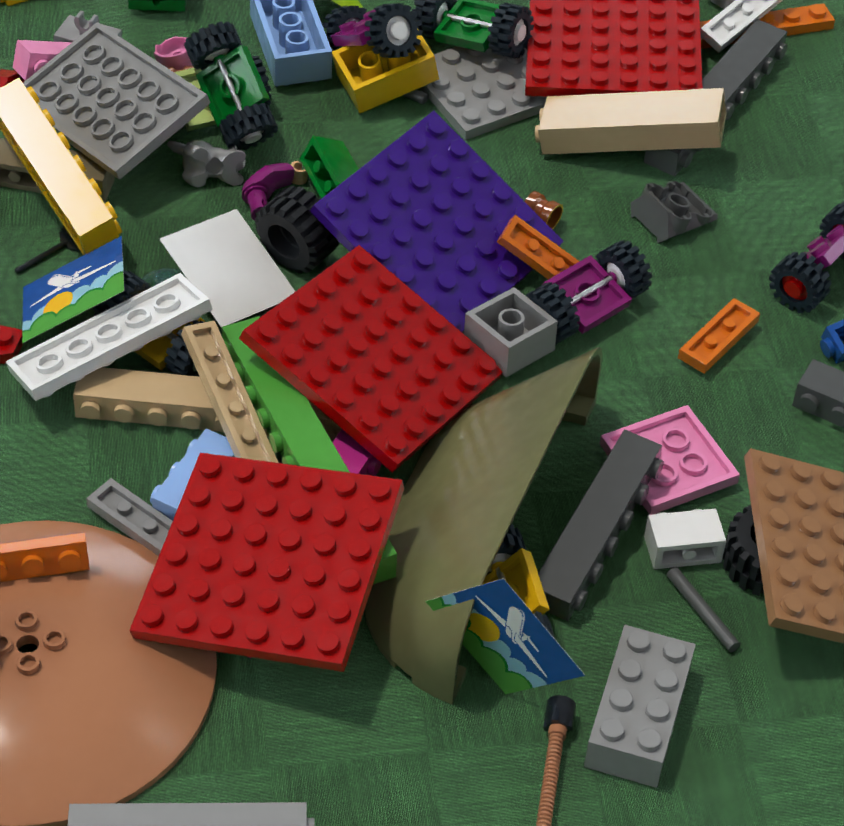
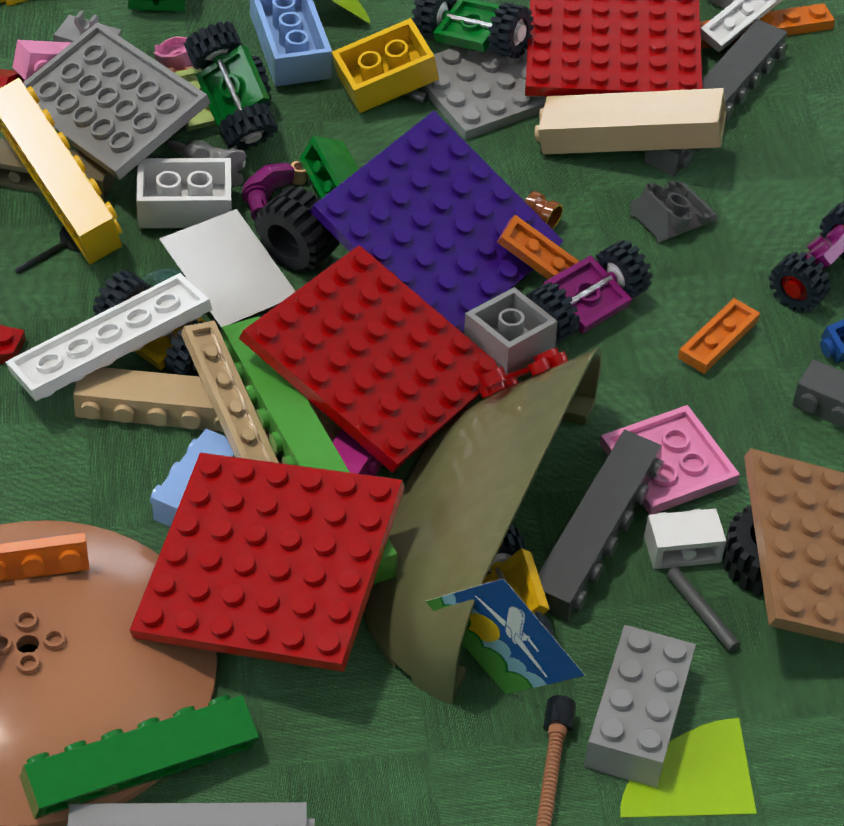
sticker [22,236,124,343] -> none
light grey plate [86,478,173,556] -> none
black plate [322,3,423,58] -> none
none -> green brick [19,695,259,820]
none -> white brick [136,158,232,228]
none -> red plant [478,347,569,398]
none -> lime sticker [620,718,757,818]

